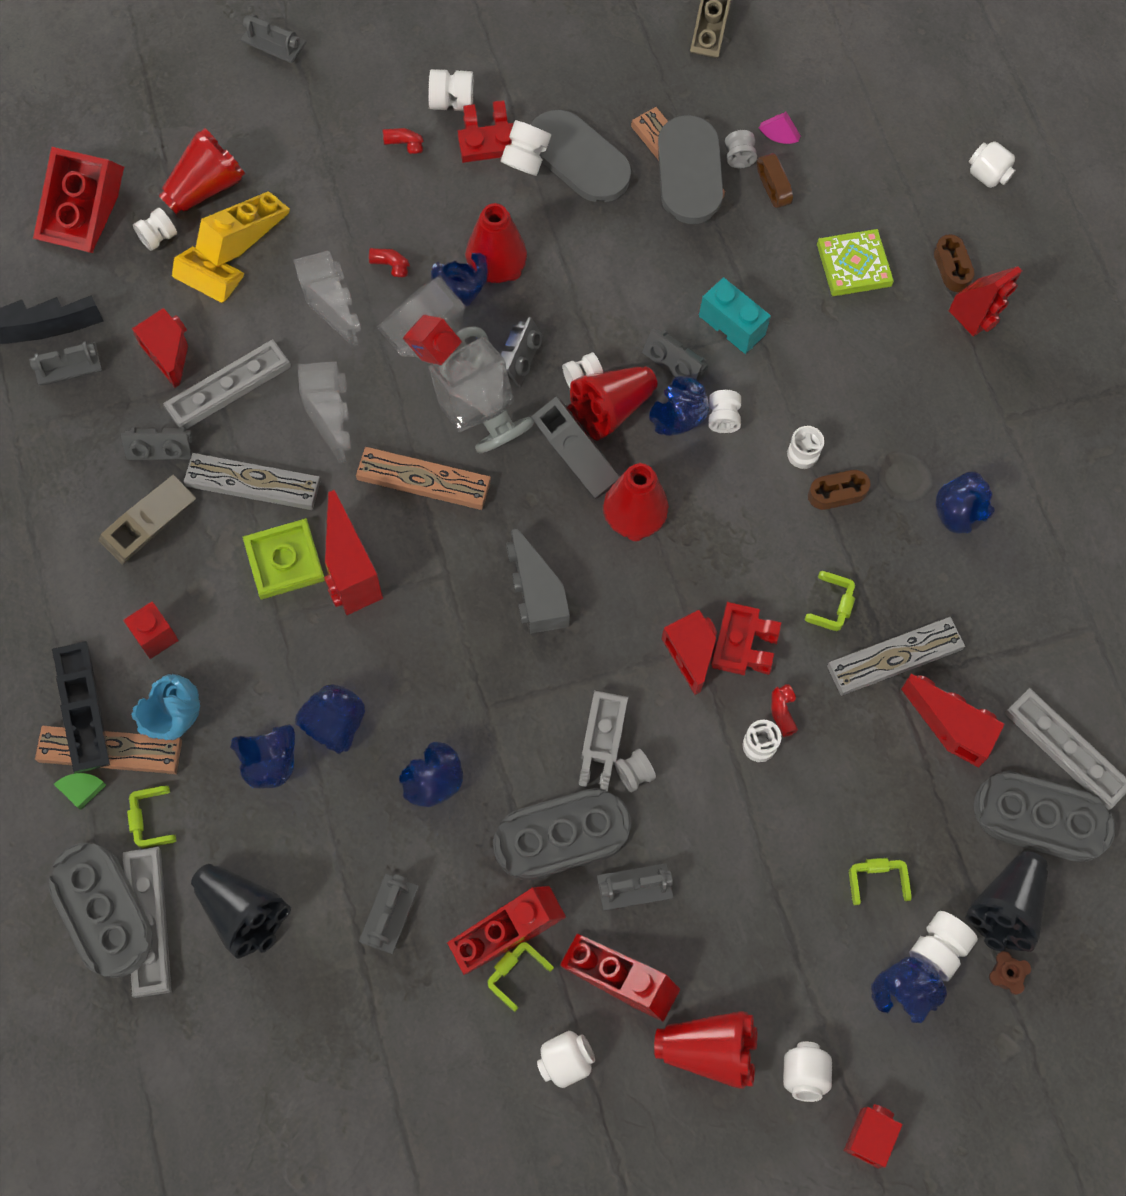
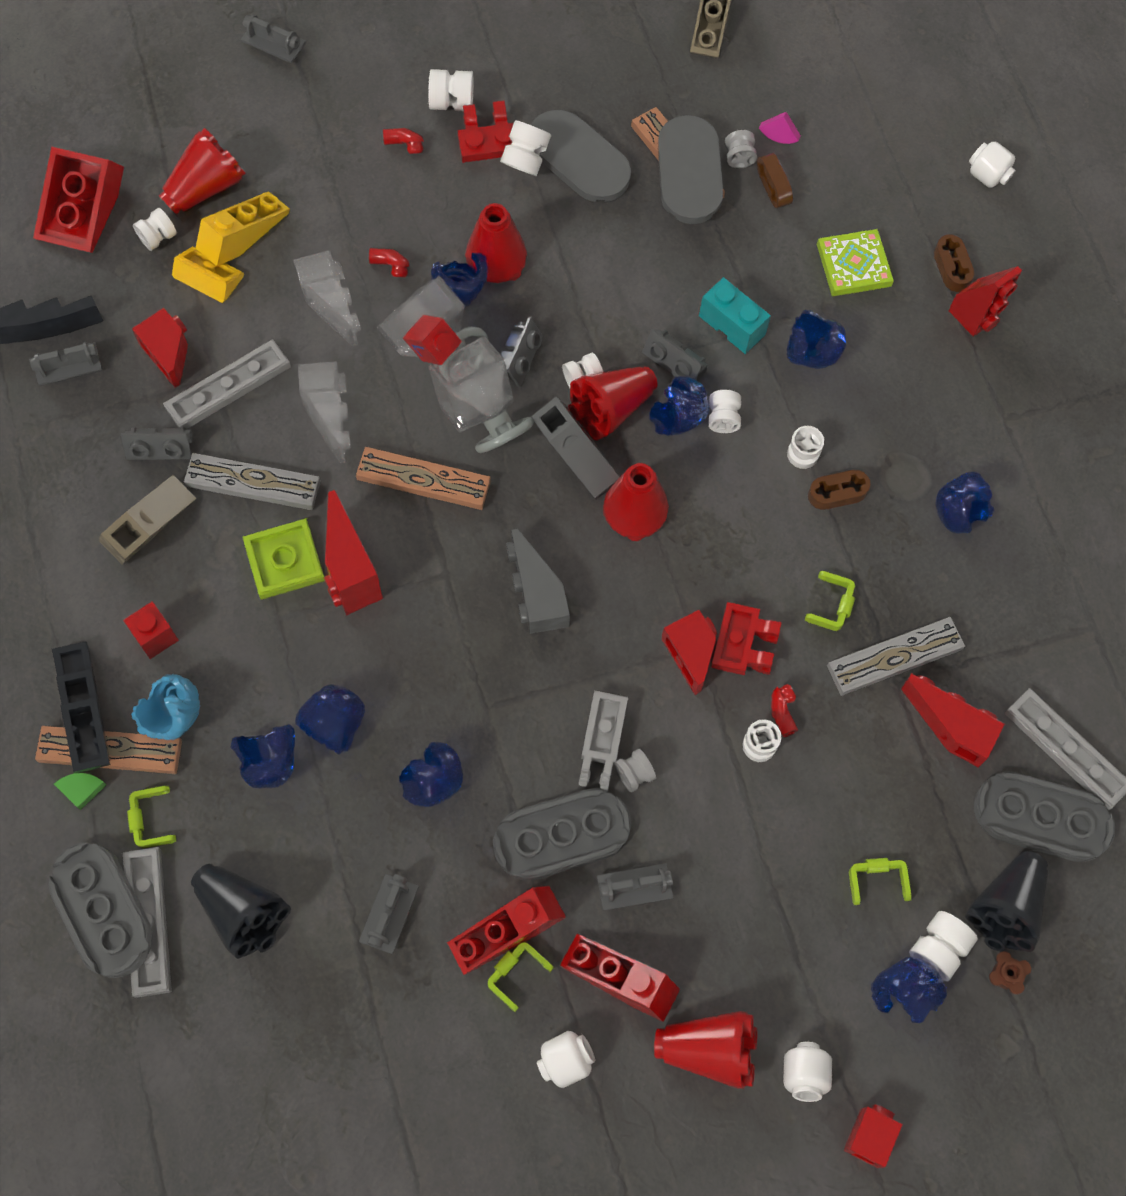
none -> clear blue hair [786,309,846,369]

